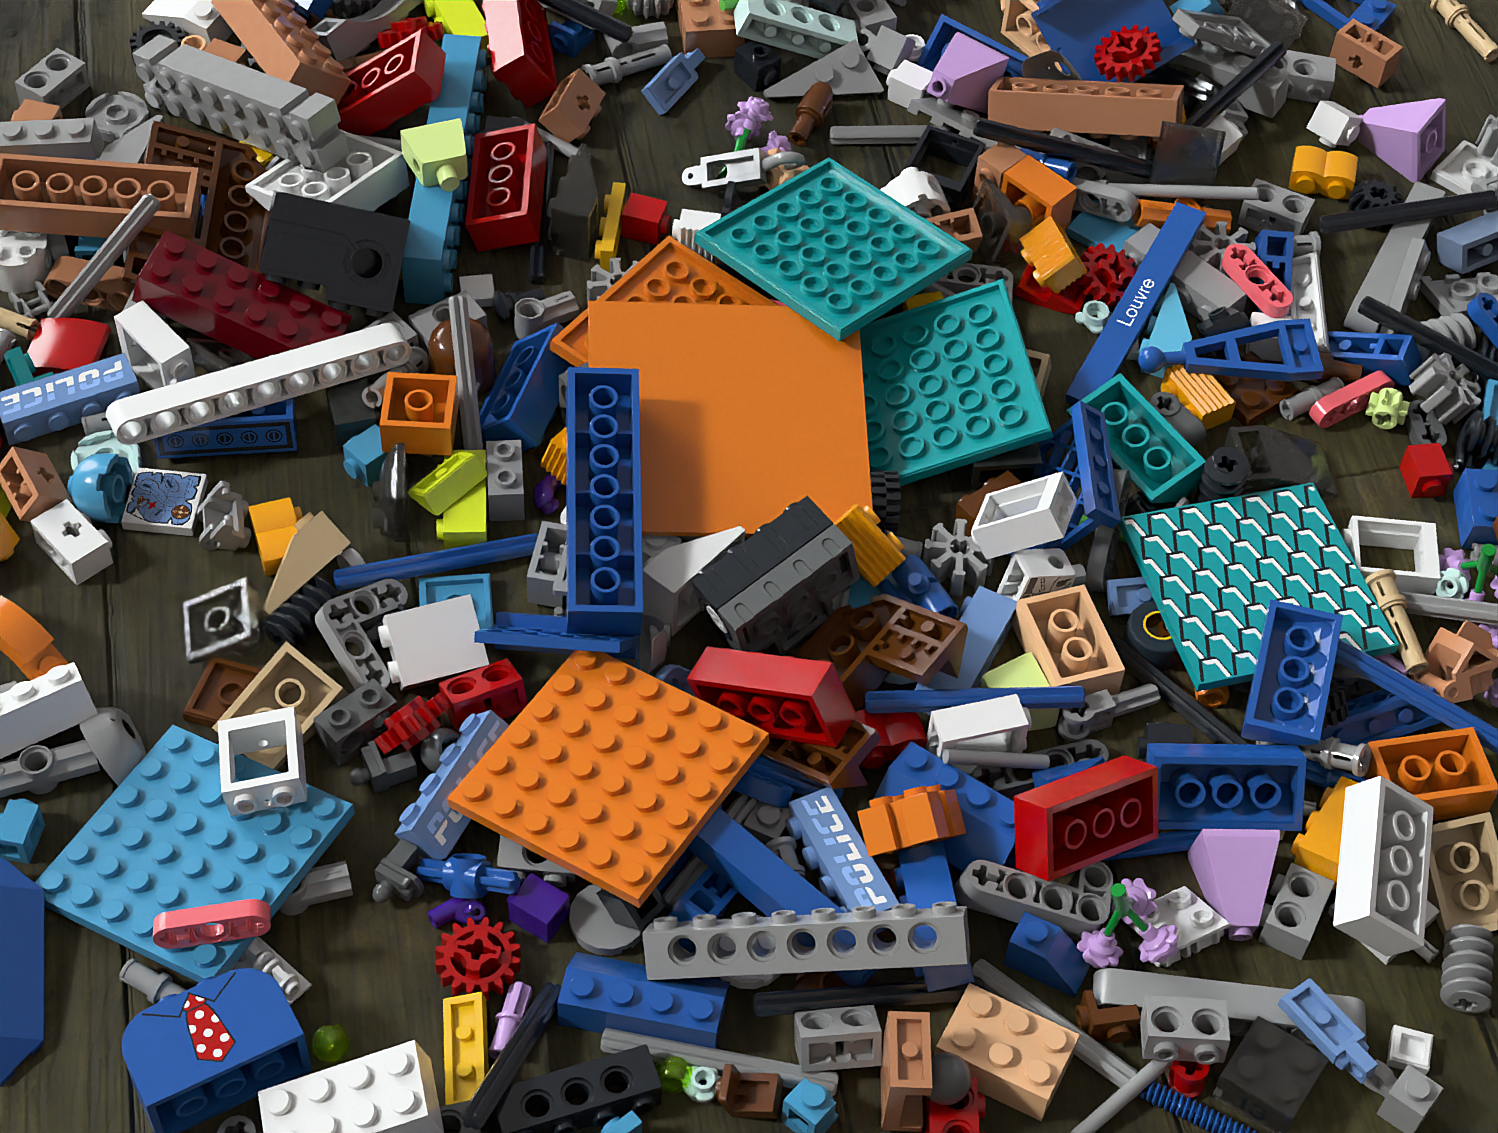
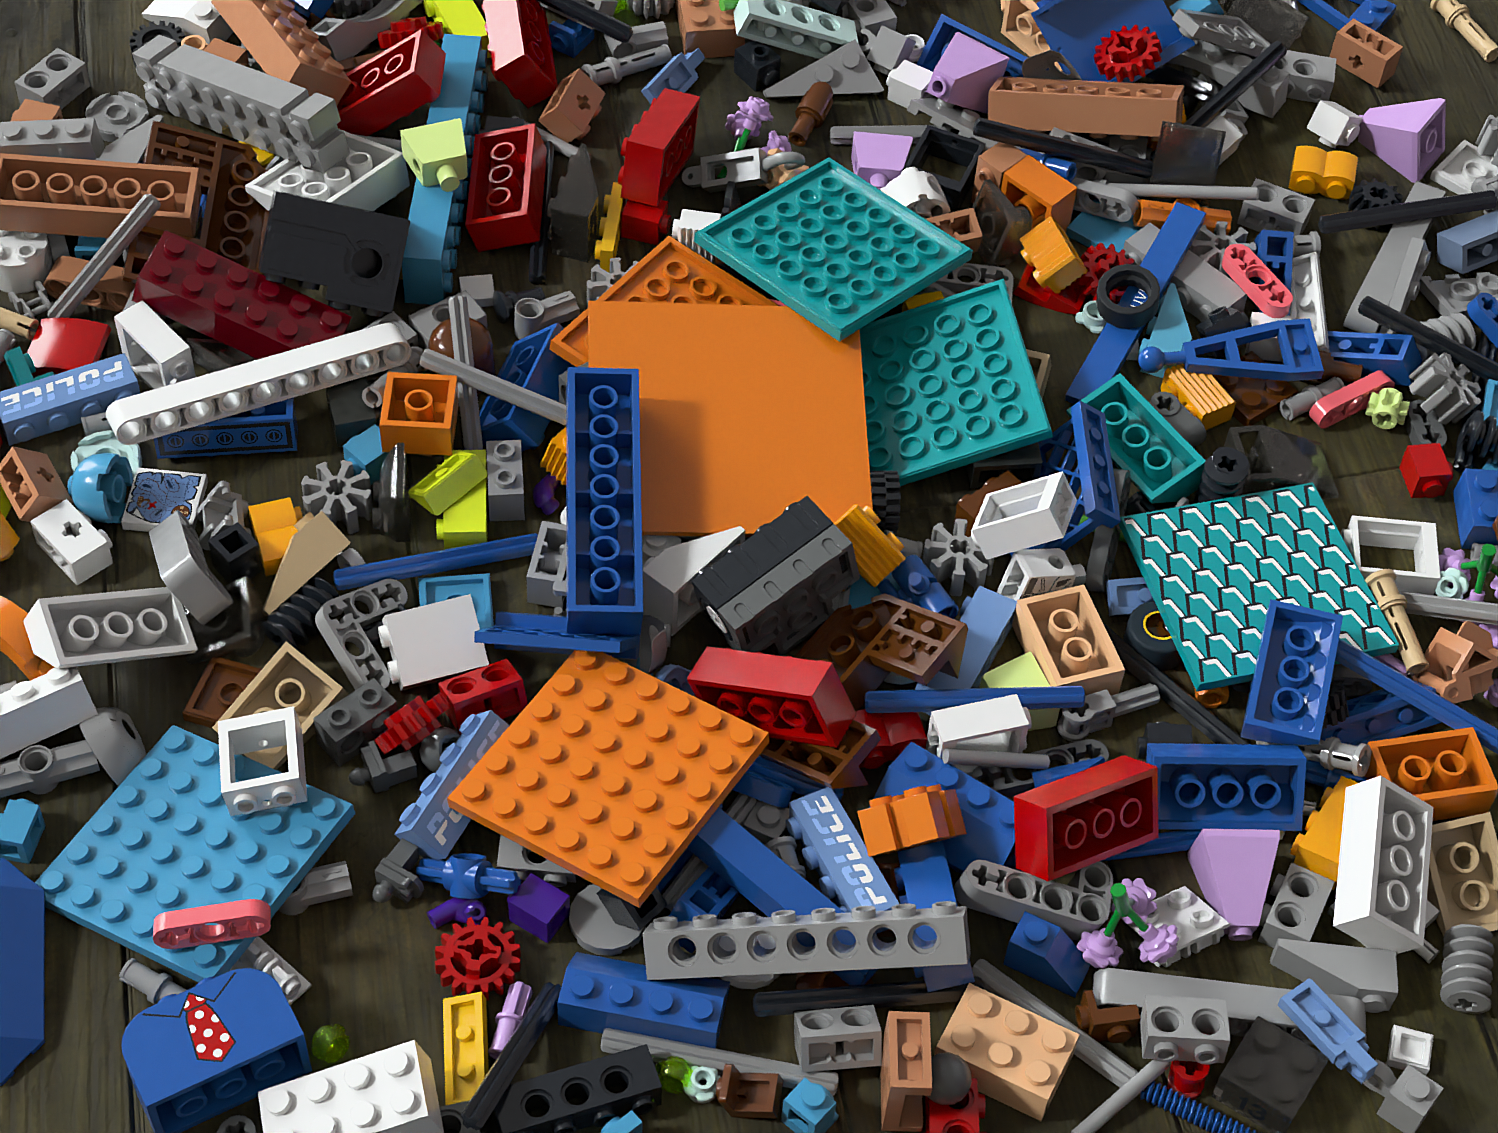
none -> white slope [23,587,198,669]
none -> light grey beam [149,510,233,625]
none -> black brick [208,522,263,588]
none -> light grey gear [301,460,373,534]
none -> light grey axle [419,349,566,426]
none -> red brick [618,88,700,207]
none -> lavender torso [851,131,913,190]
none -> black tyre [1096,264,1160,329]
none -> light grey slope [1270,938,1398,1013]

